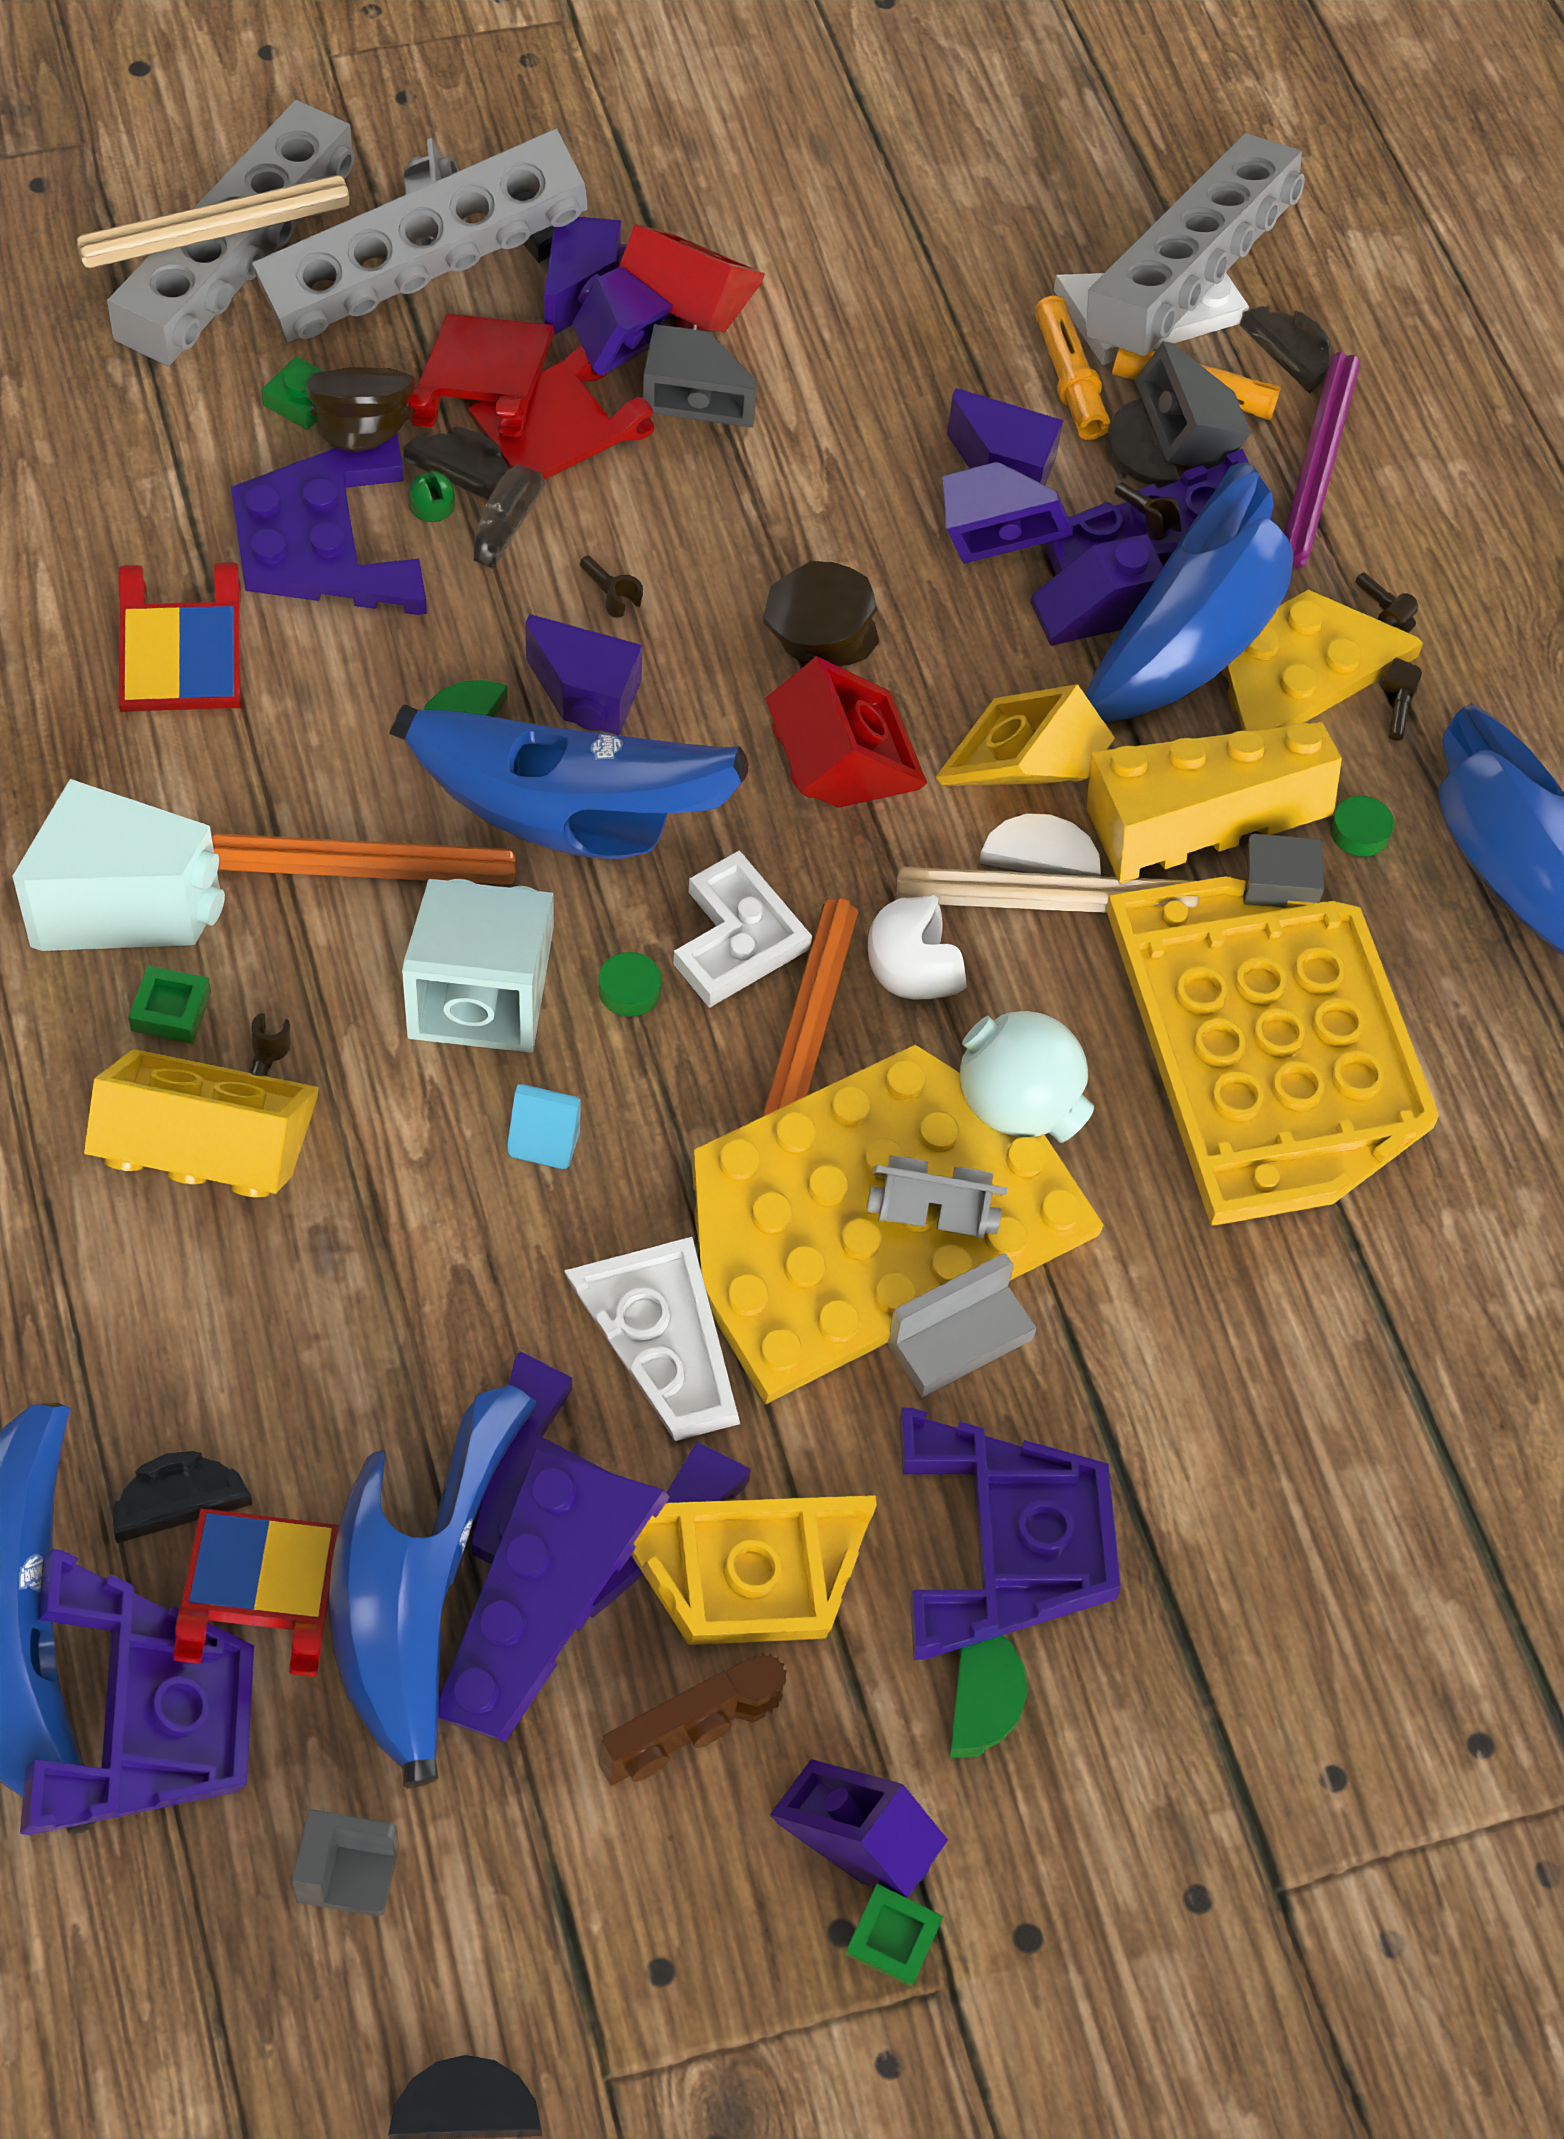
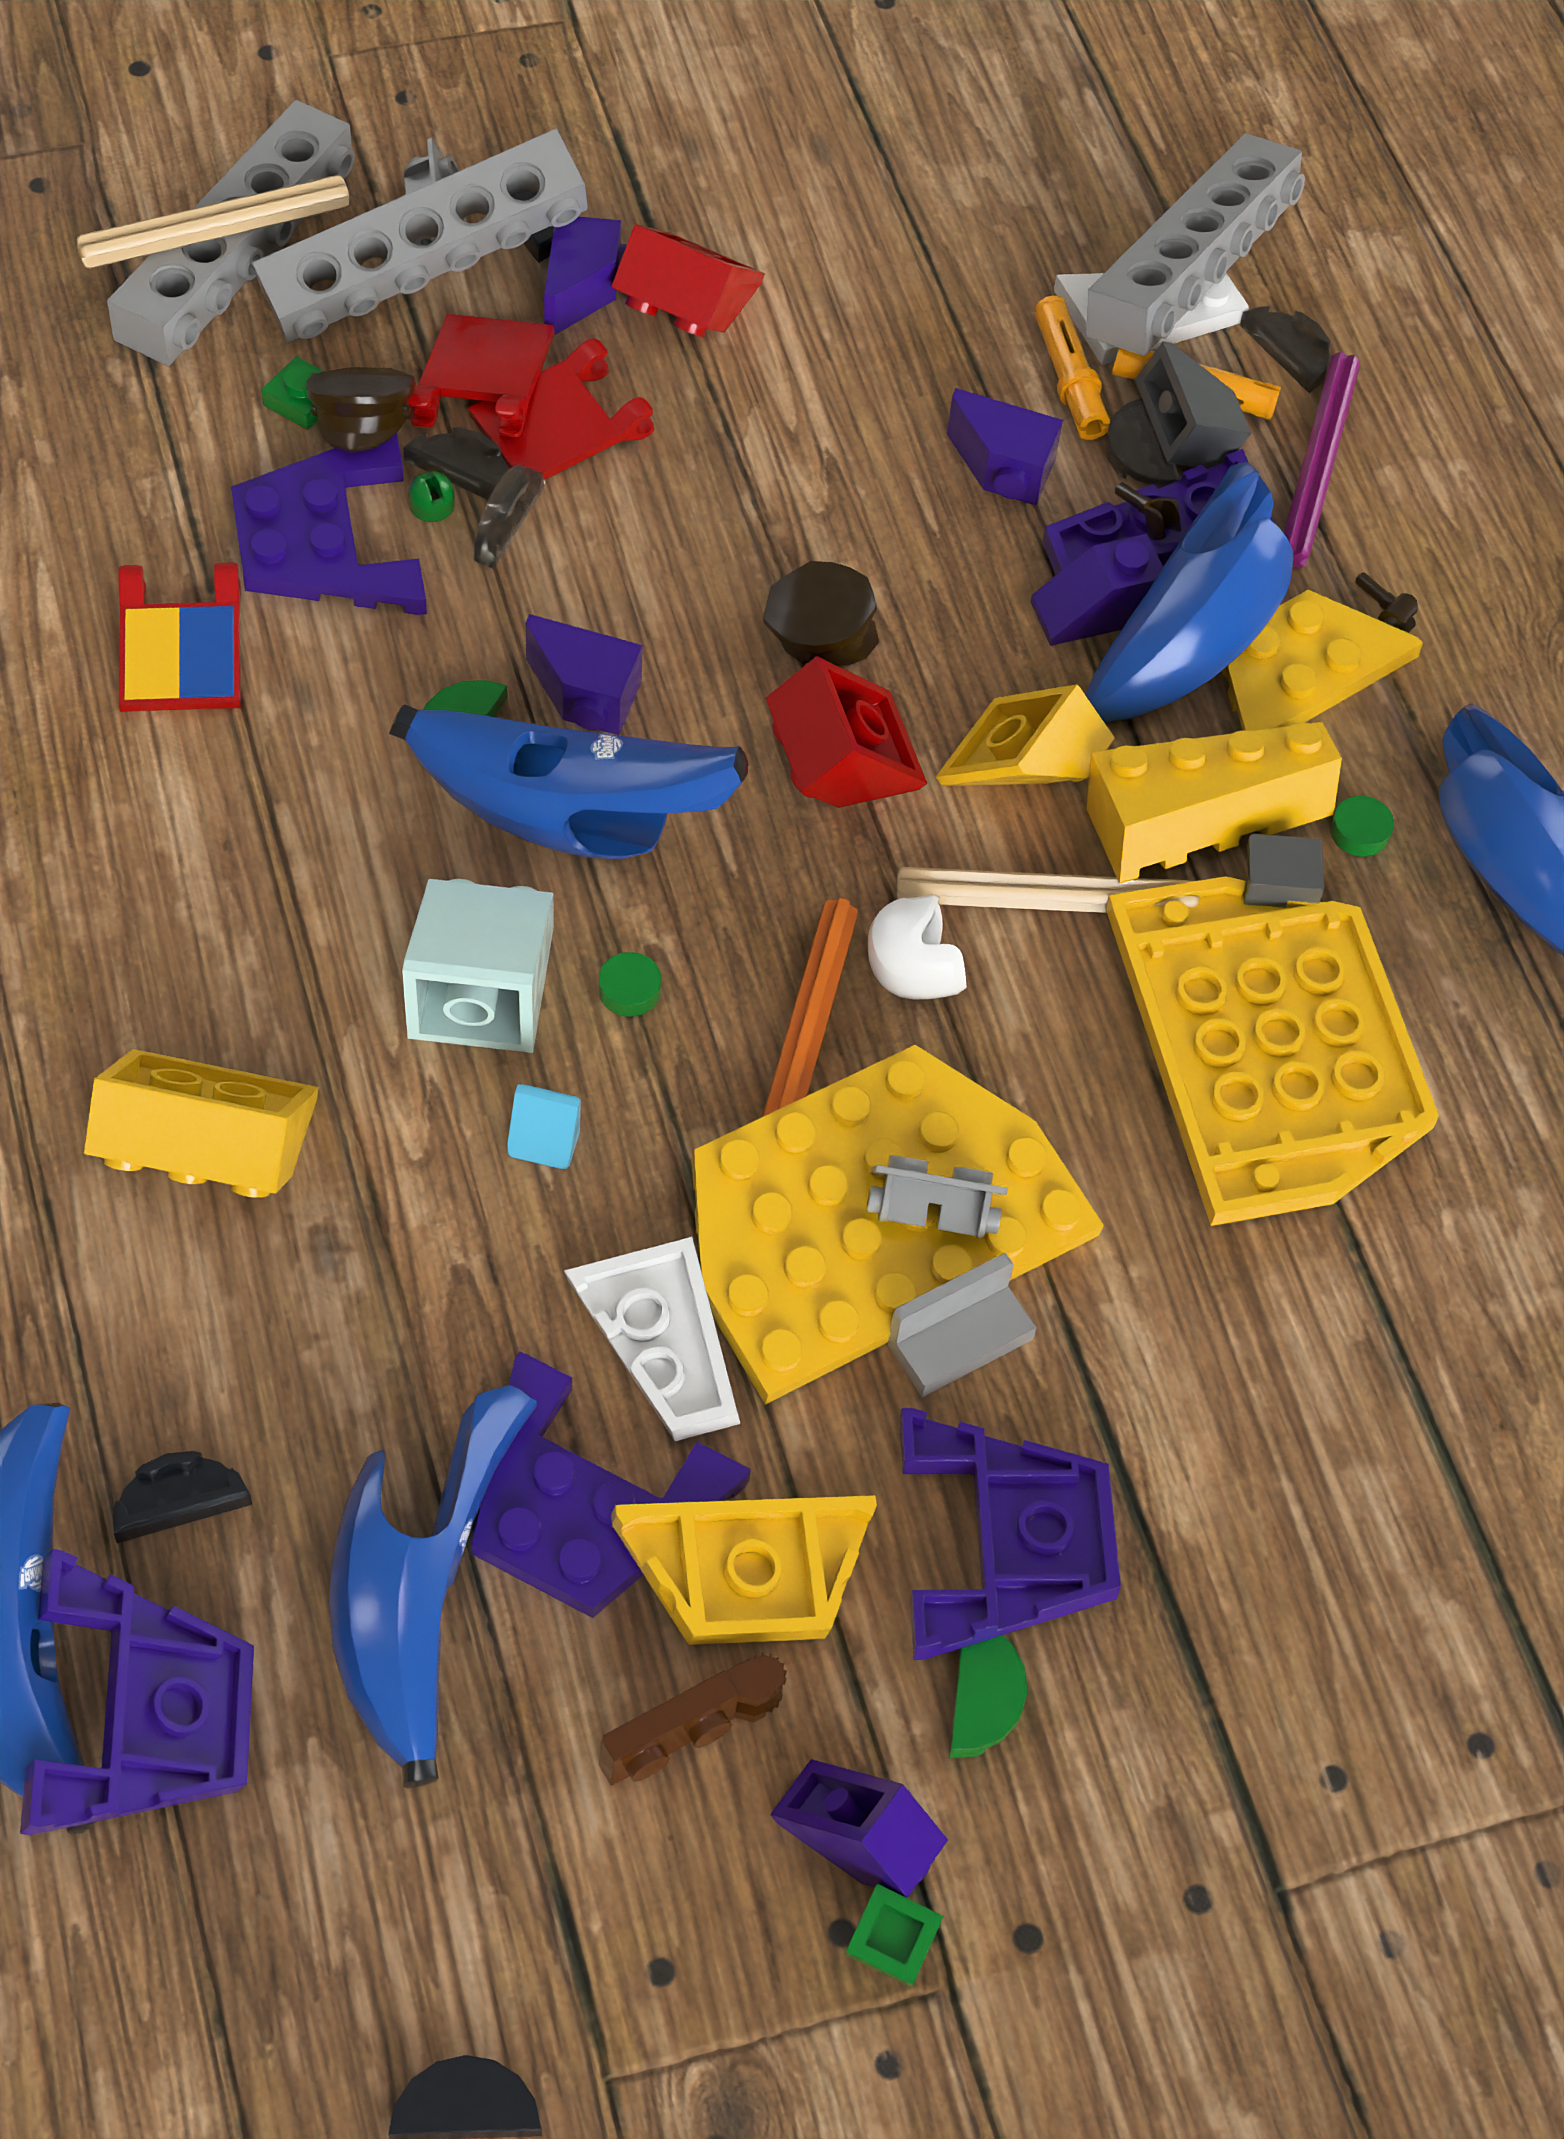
light aqua slope [12,779,225,951] -> none
green plate [128,965,211,1044] -> none
flag [173,1508,339,1677] -> none
orange axle [212,833,516,885] -> none
dark brown hand [250,1013,291,1076] -> none
dark grey panel [292,1809,399,1917] -> none
dark purple wing [438,1450,670,1742] -> none
dark purple slope [573,266,674,375] -> none
dark brown hand [580,555,643,618] -> none
dark grey slope [643,324,757,428] -> none
white plate [673,850,812,1008] -> none
dark purple slope [943,462,1074,564] -> none
light aqua brick [960,1011,1094,1143] -> none
white tile [979,814,1101,876] -> none
dark brown hand [1381,657,1422,741] -> none

